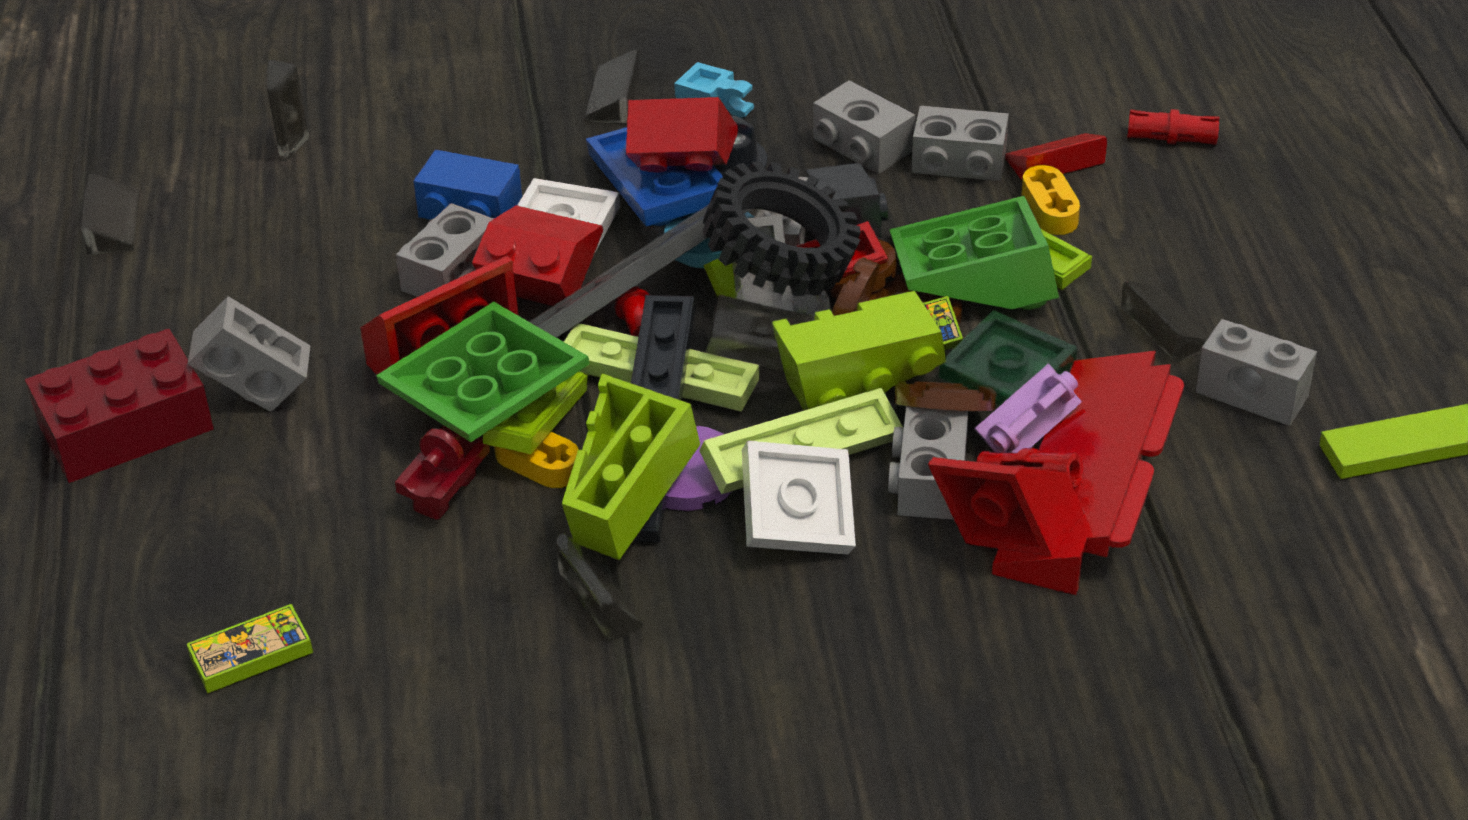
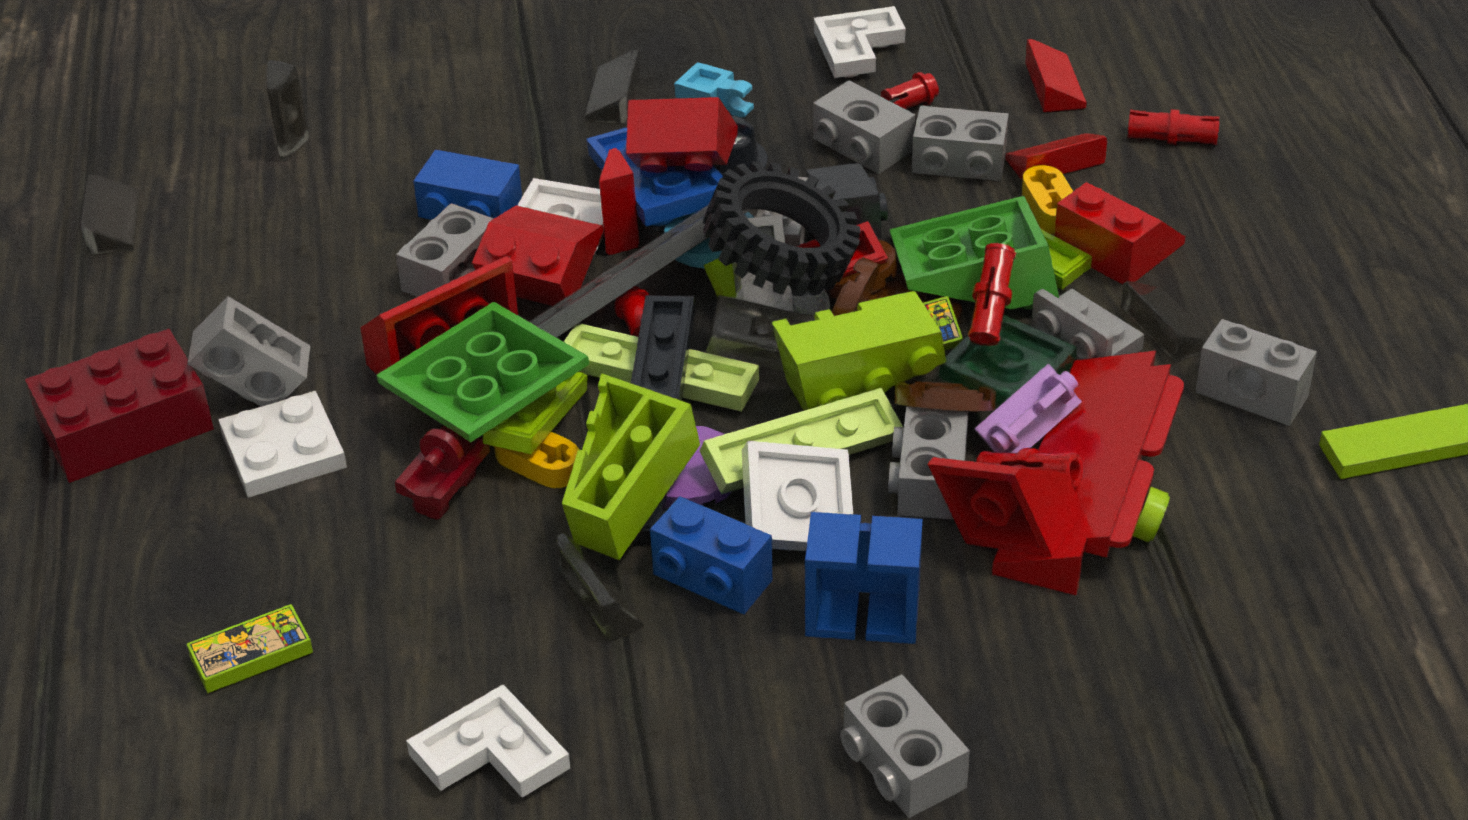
none -> white plate [218,391,347,498]
none -> white plate [406,685,570,798]
none -> red slope [599,148,640,255]
none -> blue brick [650,496,773,615]
none -> blue piece [805,512,923,644]
none -> white plate [814,6,906,78]
none -> light grey brick [840,674,970,818]
none -> red pin [881,72,939,109]
none -> red pin [968,243,1016,346]
none -> red slope [1025,39,1087,112]
none -> light grey bracket [1031,289,1145,360]
none -> red slope [1054,182,1185,287]
none -> lime tile [1133,486,1170,543]

